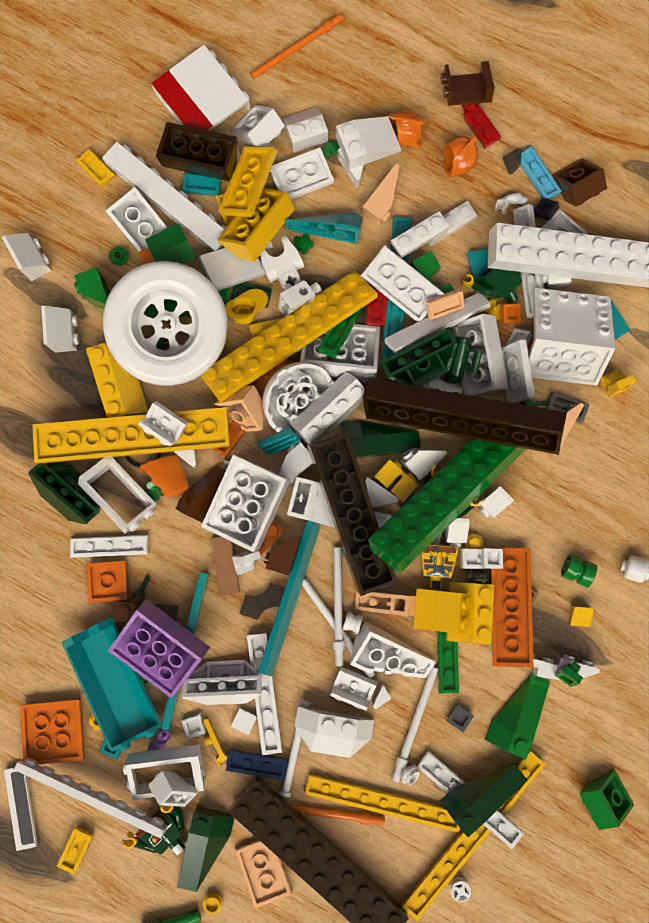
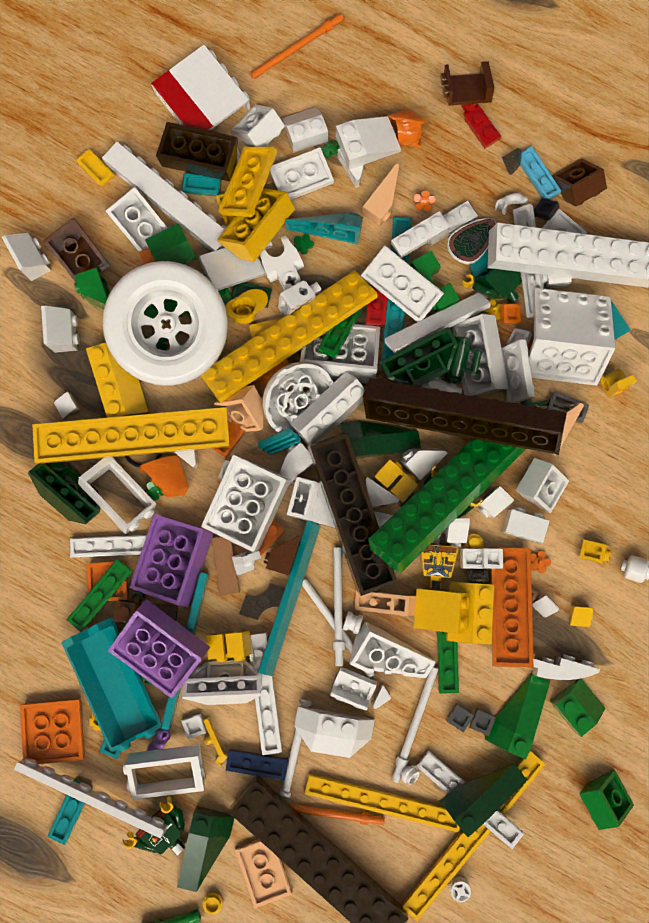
tile [4,767,38,851] -> none
yellow plate [57,826,94,875] -> none
green plate [109,247,128,266] -> none
white bracket [138,401,188,446] -> none
white slope [149,771,198,807] -> none
reddish brown slope [175,465,226,523] -> none
white tile [231,707,257,735] -> none
light nougat tile [426,288,465,320] -> none
orange helmet [443,136,478,178] -> none
green tile [554,662,583,687] -> none
green wheel [561,554,598,588] -> none
none -> reddish brown slope [43,218,110,282]
none -> teal tile [47,779,93,845]
none -> white slope [54,392,80,419]
none -> green tile [66,558,133,632]
none -> medium lavender slope [130,514,213,607]
none -> yellow piece [206,630,252,662]
none -> orange plant [414,190,435,211]
none -> shield [447,218,496,264]
none -> dark grey plate [469,708,496,736]
none -> white brick [502,507,549,543]
none -> white slope [515,458,569,513]
none -> orange plant [531,551,551,573]
none -> white slope [532,594,559,618]
none -> green slope [550,678,606,737]
none -> yellow bracket [579,539,612,565]

